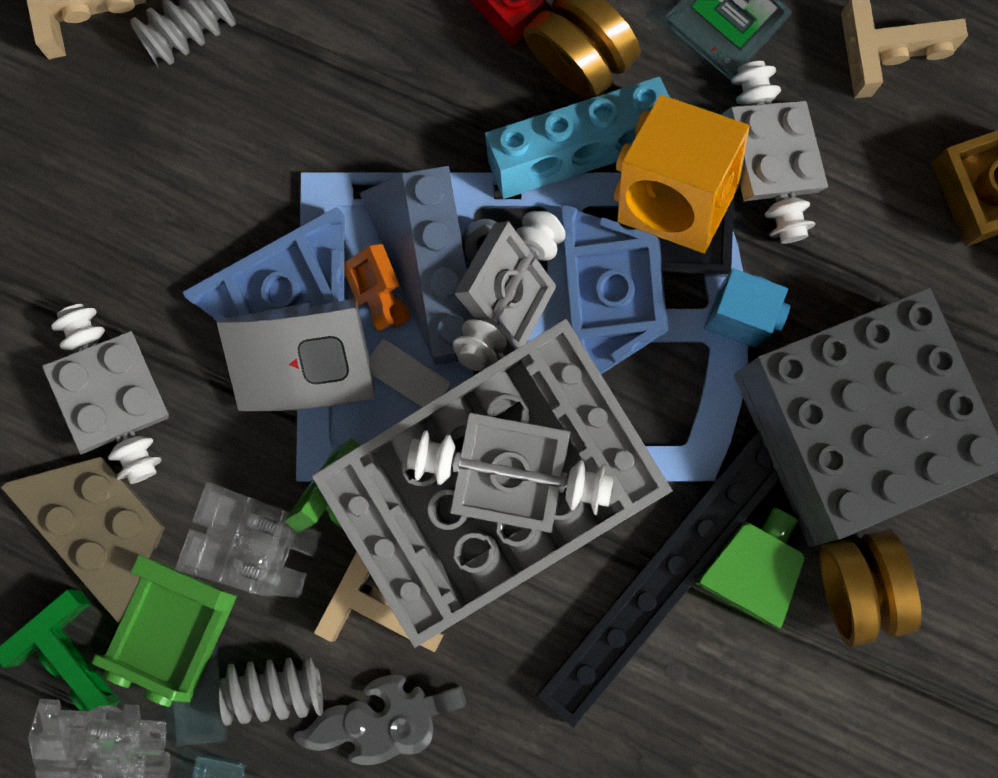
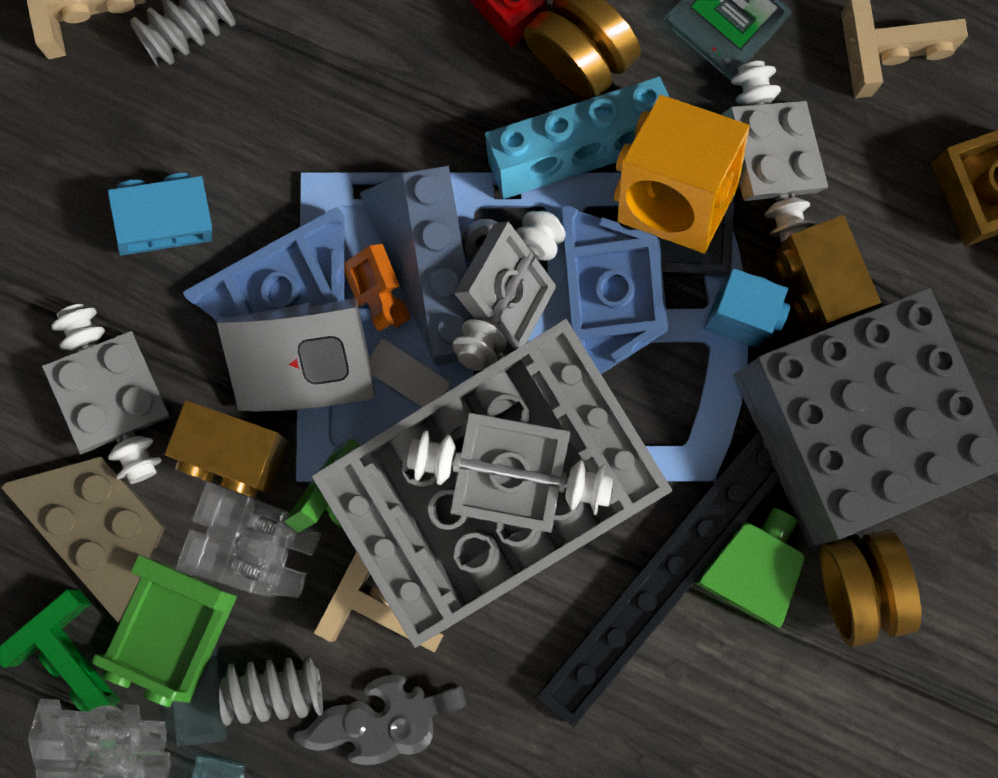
none -> dark azure brick [108,173,213,256]
none -> pearl gold brick [165,400,289,498]
none -> pearl gold brick [772,214,881,337]

